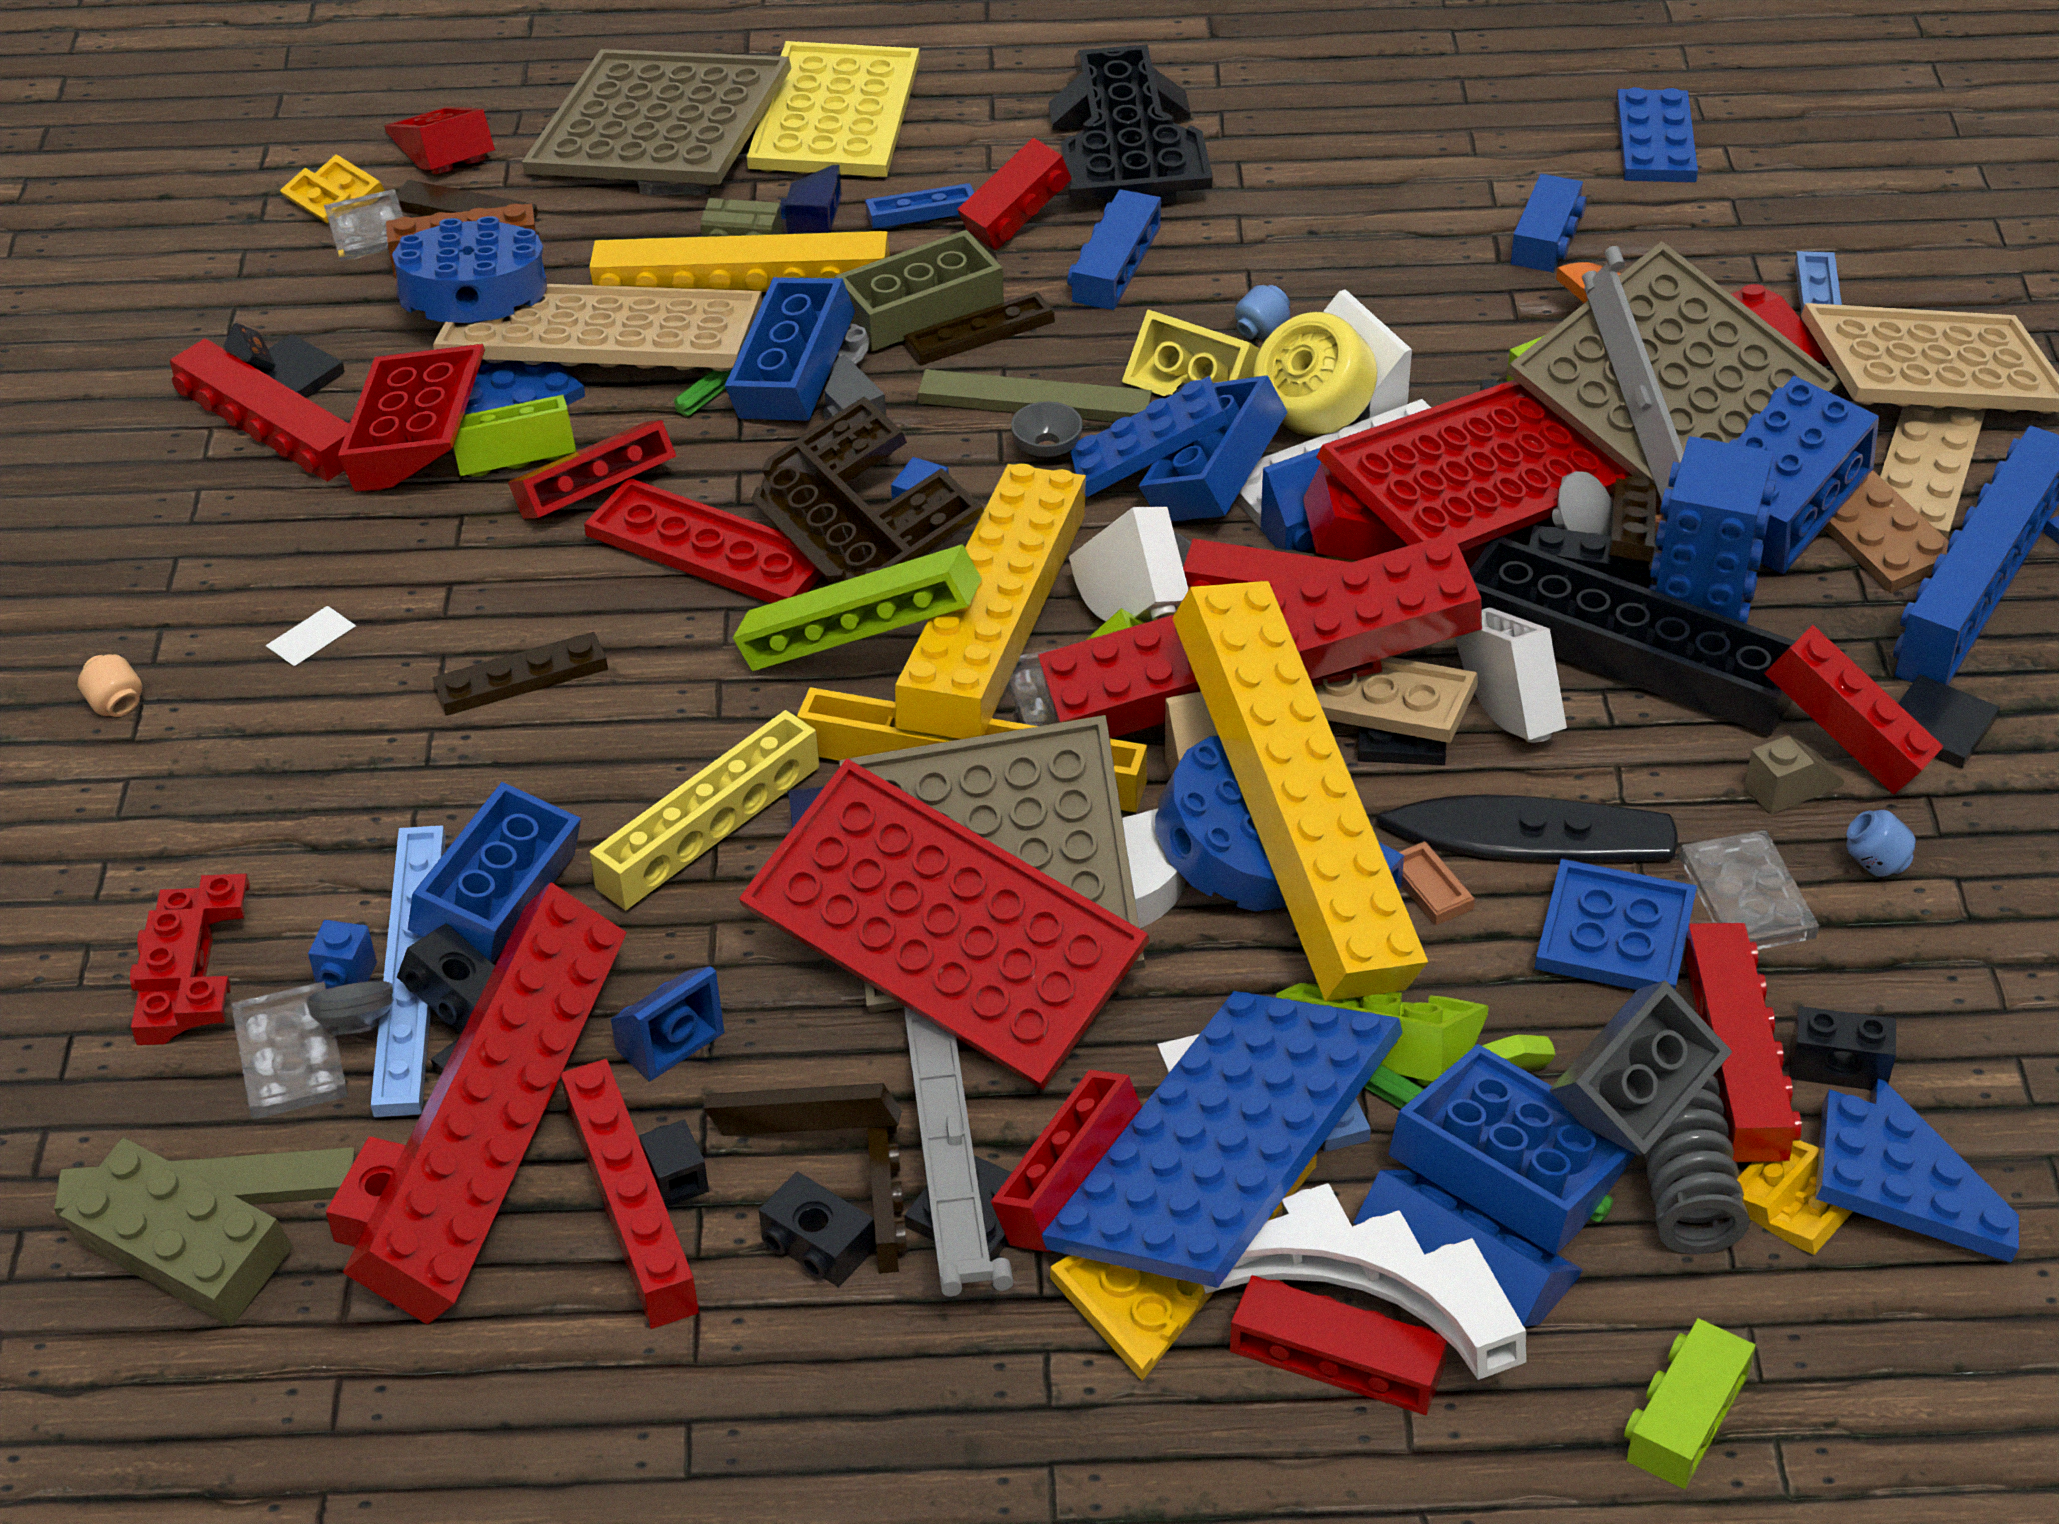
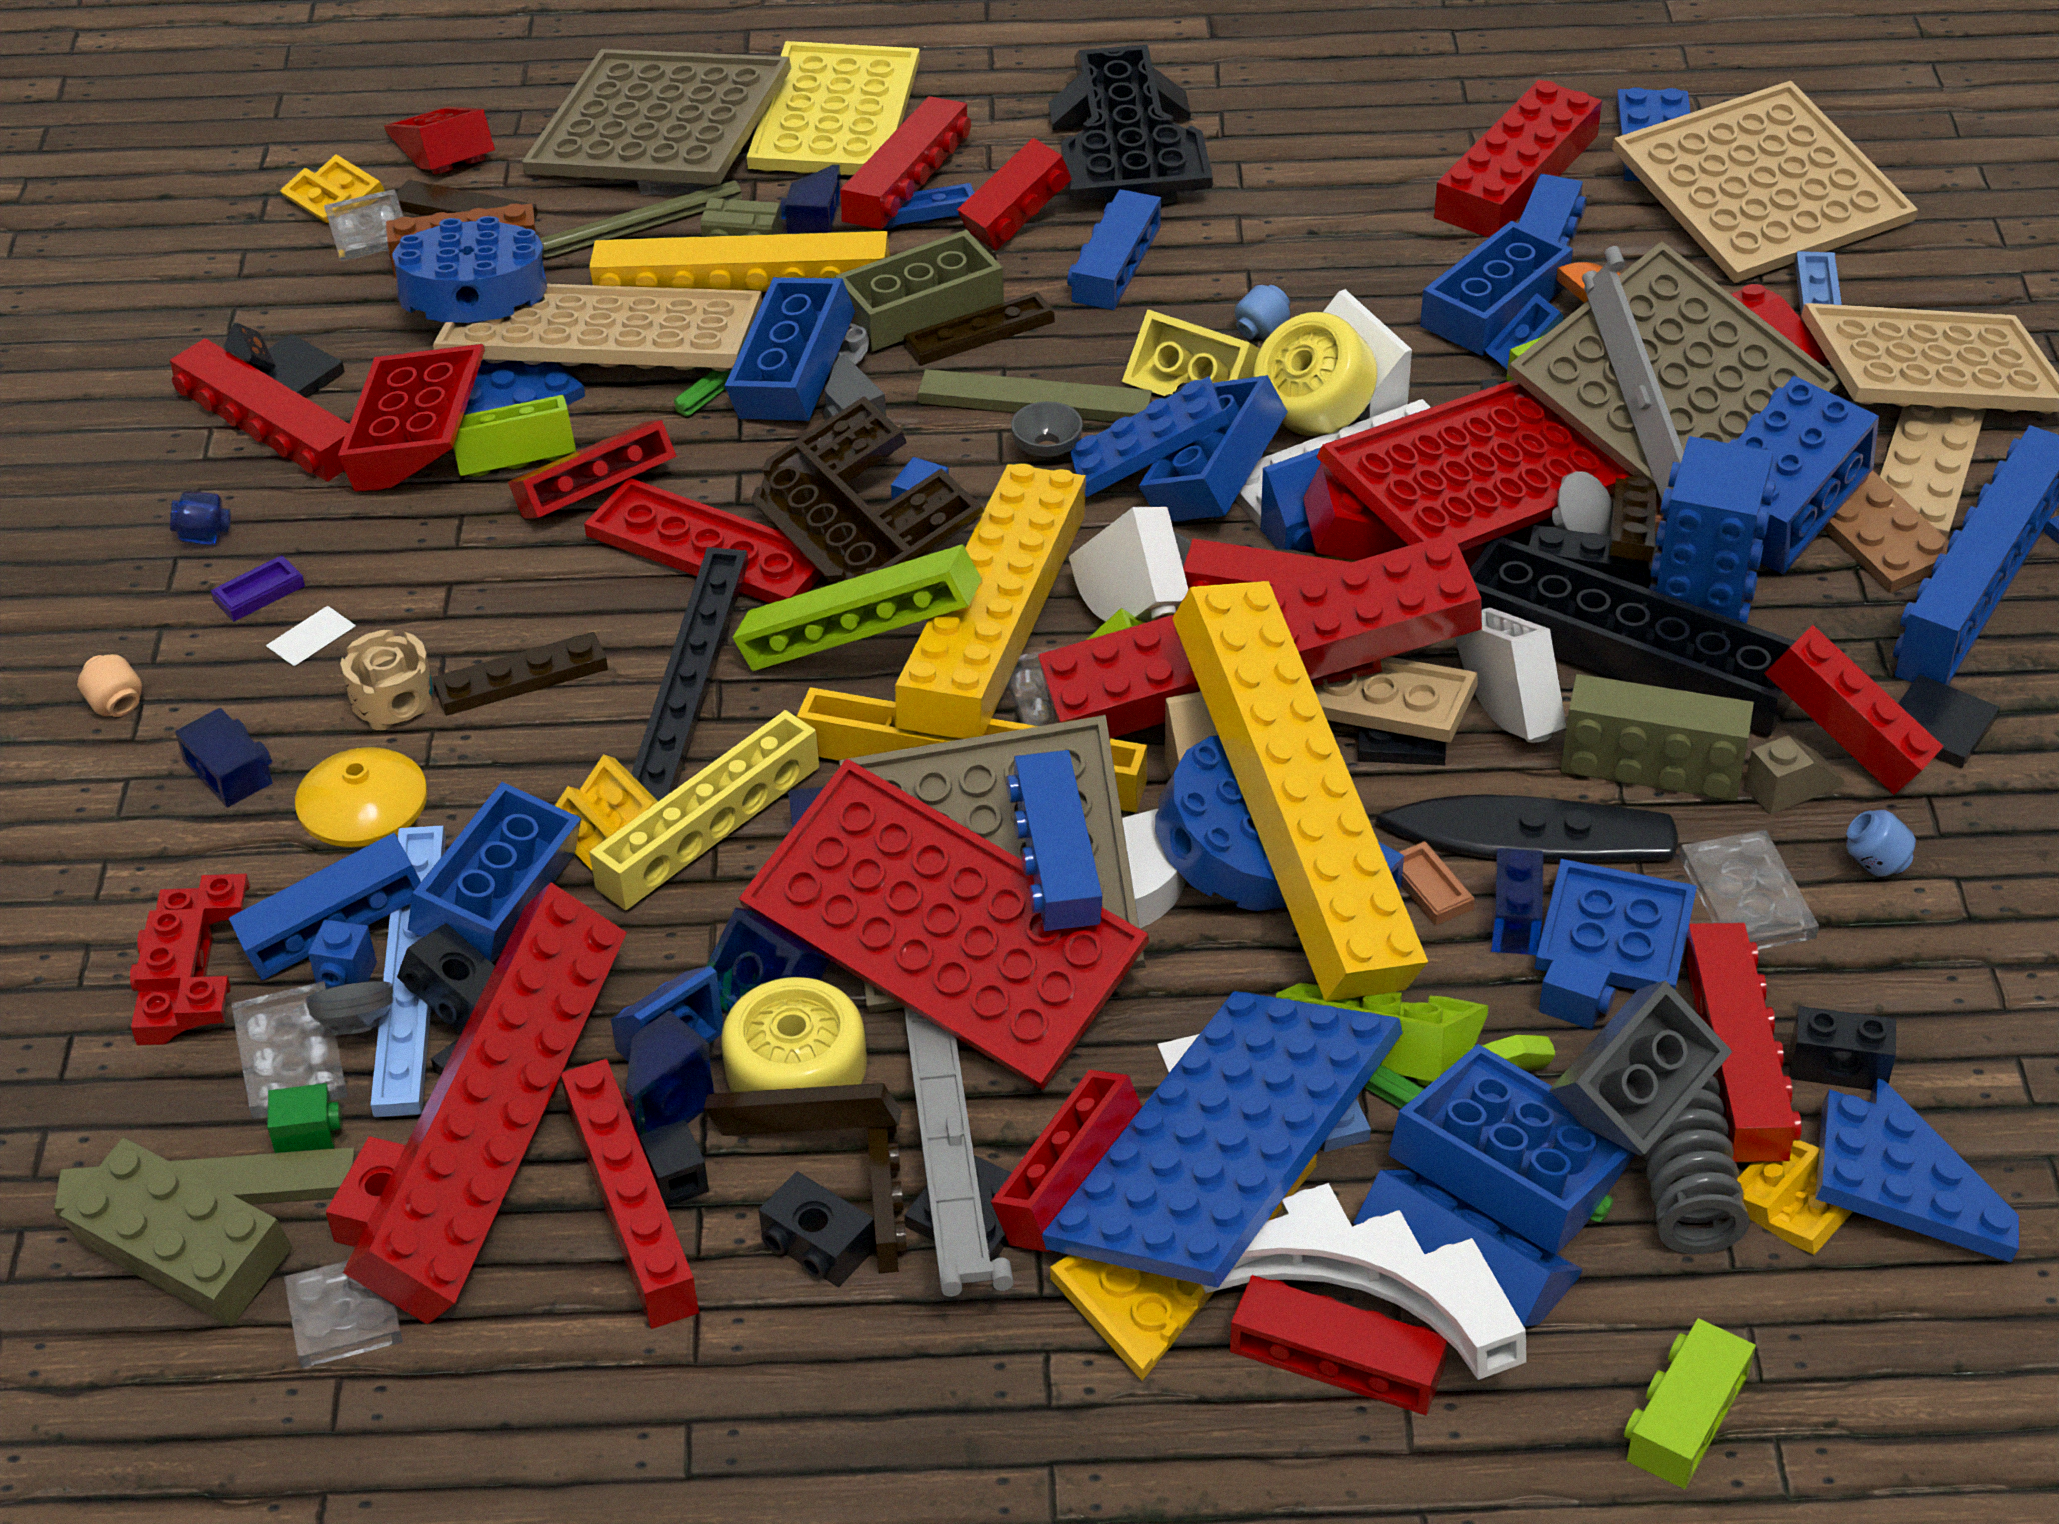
none -> clear blue head [170,491,231,545]
none -> clear blue brick [175,707,273,808]
none -> dark purple tile [211,555,305,622]
none -> blue brick [229,833,421,980]
none -> green brick [267,1083,343,1153]
none -> clear plate [284,1260,403,1368]
none -> yellow dish [295,747,428,847]
none -> tan brick [340,630,434,730]
none -> olive axle [540,181,742,259]
none -> yellow slope [555,754,659,871]
none -> clear blue slope [626,1010,714,1141]
none -> black plate [631,547,749,801]
none -> clear blue slope [706,907,830,1012]
none -> light yellow wheel [721,977,867,1092]
none -> red brick [840,96,971,230]
none -> blue brick [1006,750,1102,931]
none -> blue brick [1420,221,1573,356]
none -> red brick [1434,79,1602,238]
none -> blue slope [1485,293,1564,370]
none -> clear blue brick [1491,847,1543,955]
none -> blue brick [1539,949,1616,1030]
none -> olive brick [1561,674,1754,801]
none -> tan plate [1612,81,1918,283]

